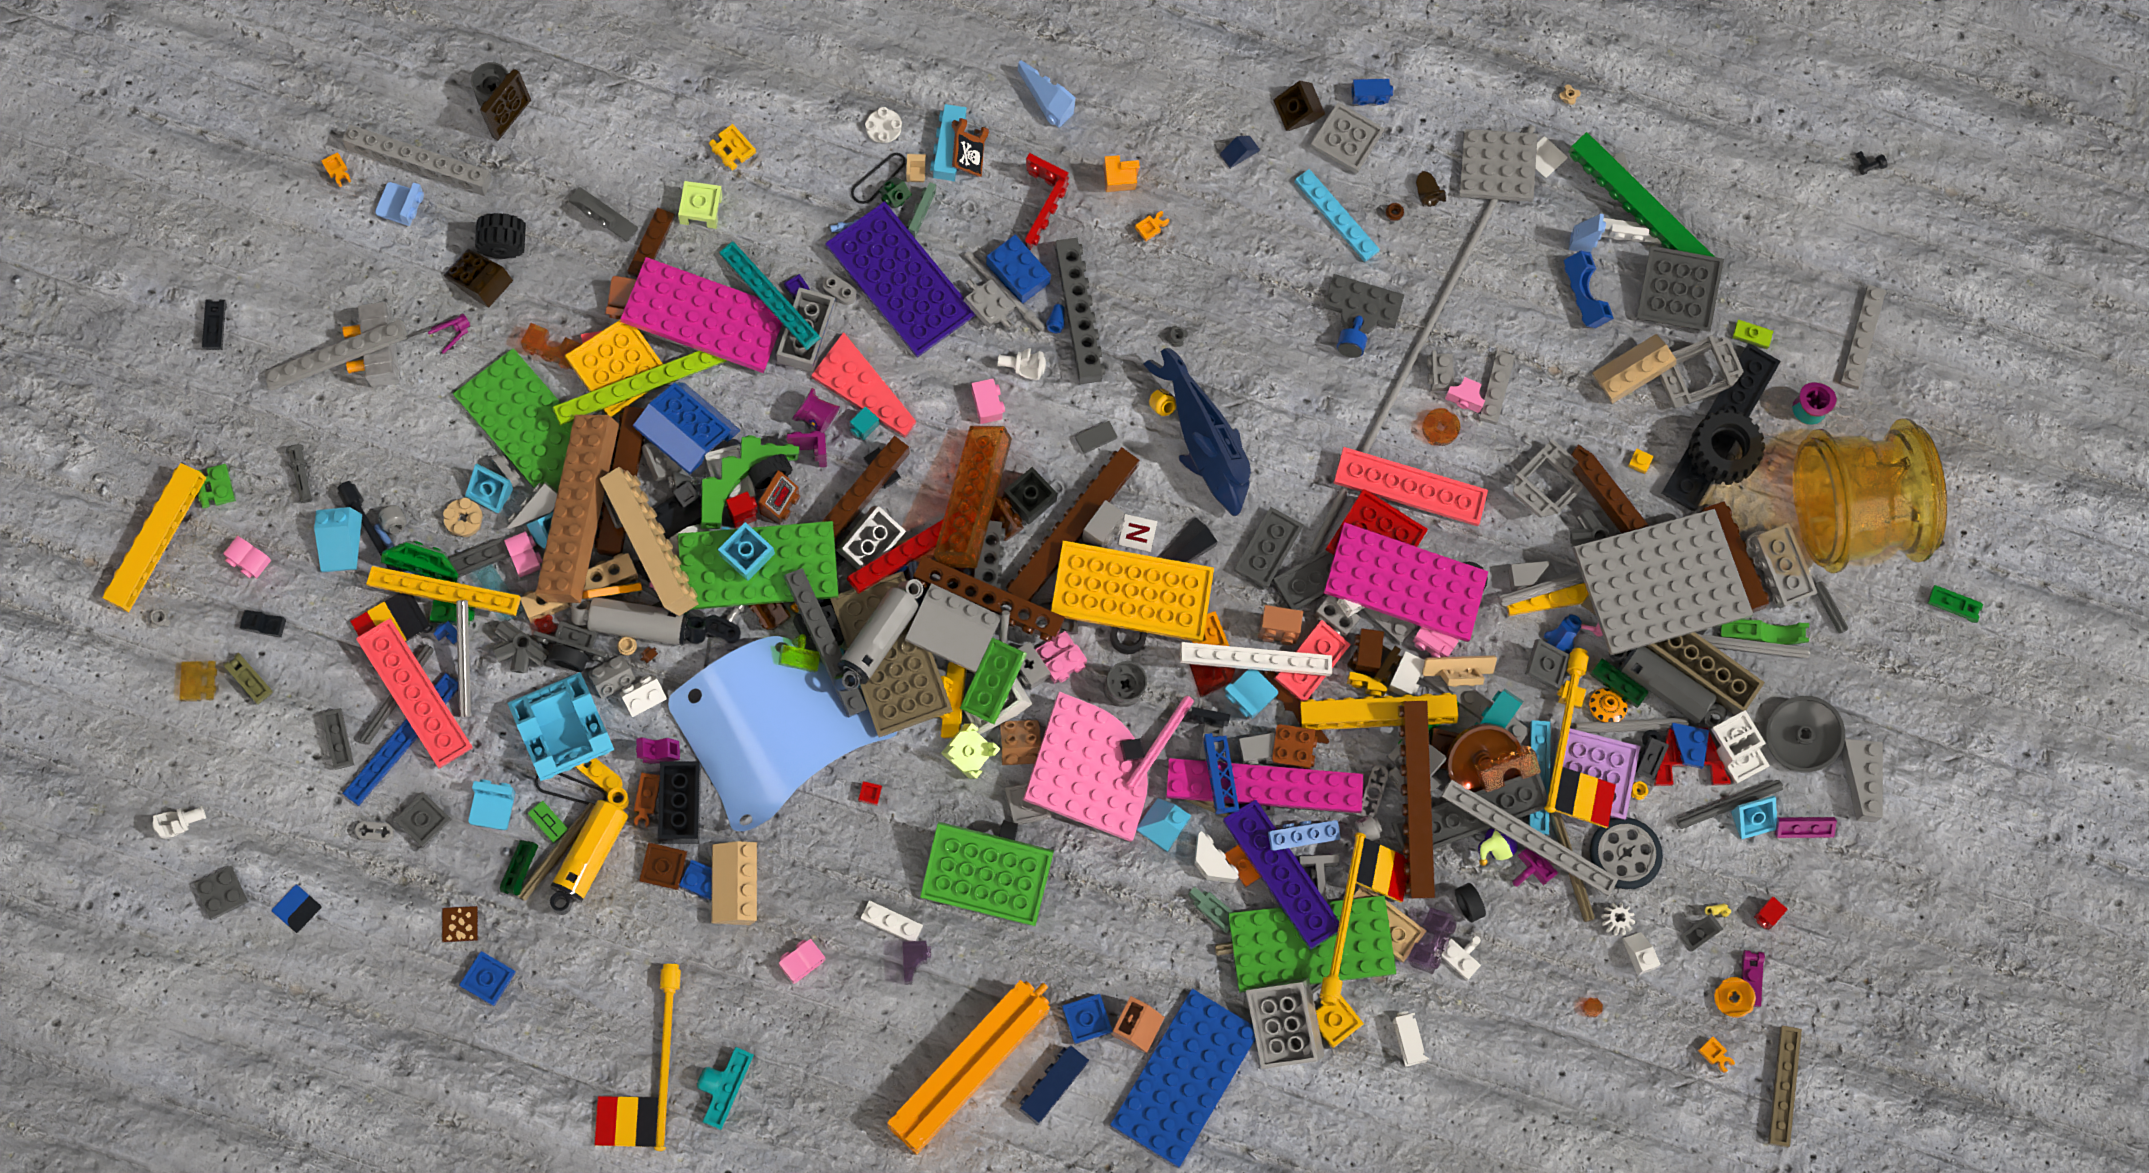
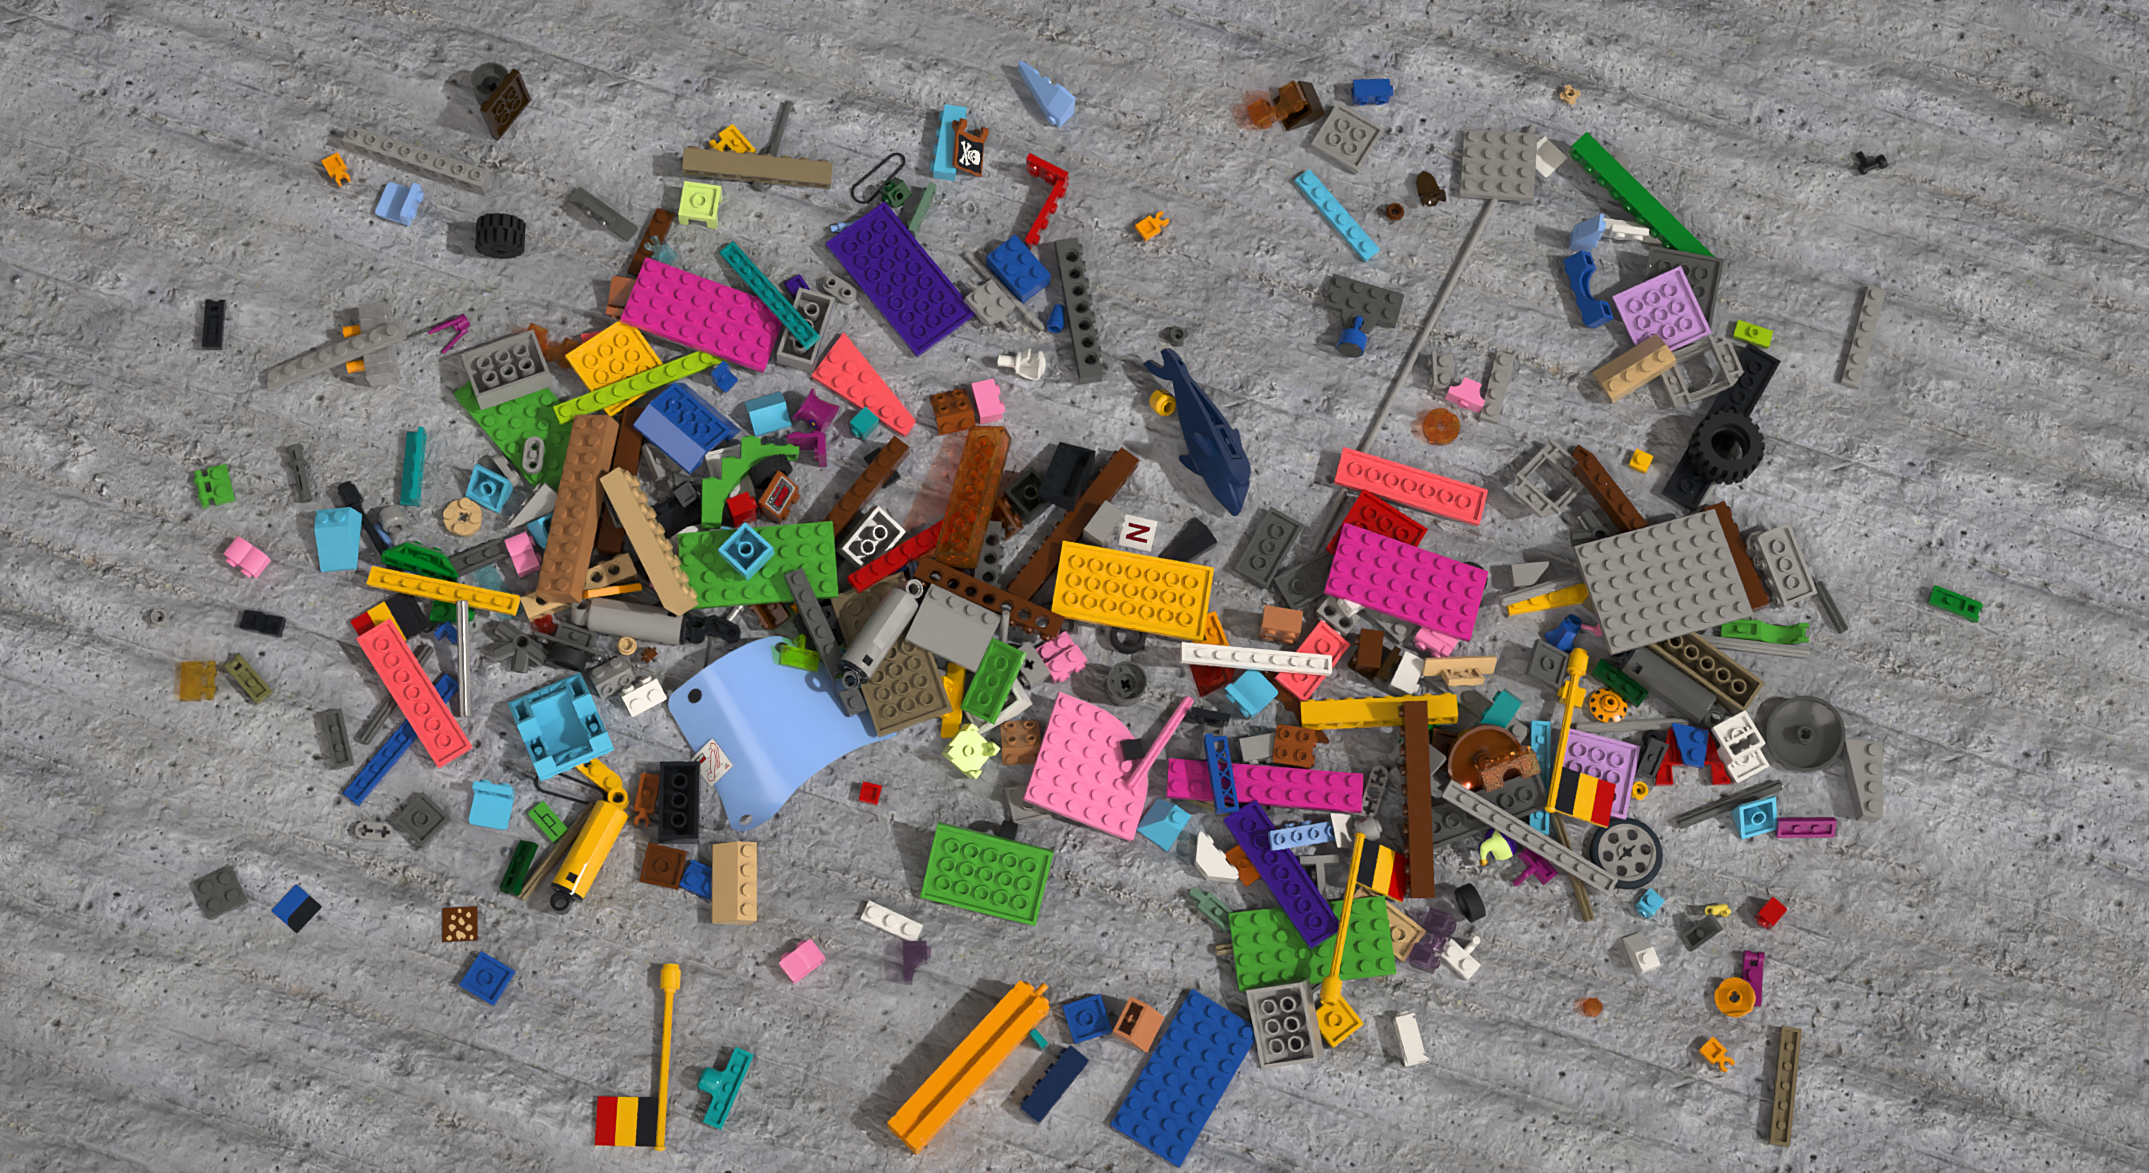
yellow brick [102,463,206,612] -> none
white piece [152,806,206,839] -> none
dark brown slope [443,249,513,308] -> none
magenta brick [636,737,680,764] -> none
white dish [865,107,902,143] -> none
tan panel [906,154,926,183] -> none
dark grey tile [1075,421,1118,454] -> none
light orange plate [1103,155,1140,192] -> none
dark blue slope [1220,135,1260,169] -> none
yellow slope [1347,672,1387,698] -> none
white gear [1601,903,1635,936] -> none
magenta hat [1792,382,1837,425] -> none
clear yellow wheel [1793,418,1947,573] -> none
none -> teal fence [400,427,427,507]
none -> light grey slope [461,329,554,410]
none -> light grey plate [522,436,545,475]
none -> clear light blue plate [644,236,678,265]
none -> dark tan brick [682,146,833,189]
none -> white sticker [691,739,733,787]
none -> blue bracket [711,361,738,393]
none -> medium azure slope [744,391,792,437]
none -> dark grey piece [751,101,794,192]
none -> dark orange bracket [929,389,976,436]
none -> teal tile [1029,1029,1048,1051]
none -> black slope [1038,442,1096,512]
none -> clear orange arch [1247,80,1308,130]
none -> white sticker [1331,813,1355,848]
none -> lavender plate [1612,266,1712,352]
none -> medium azure bracket [1634,888,1665,919]

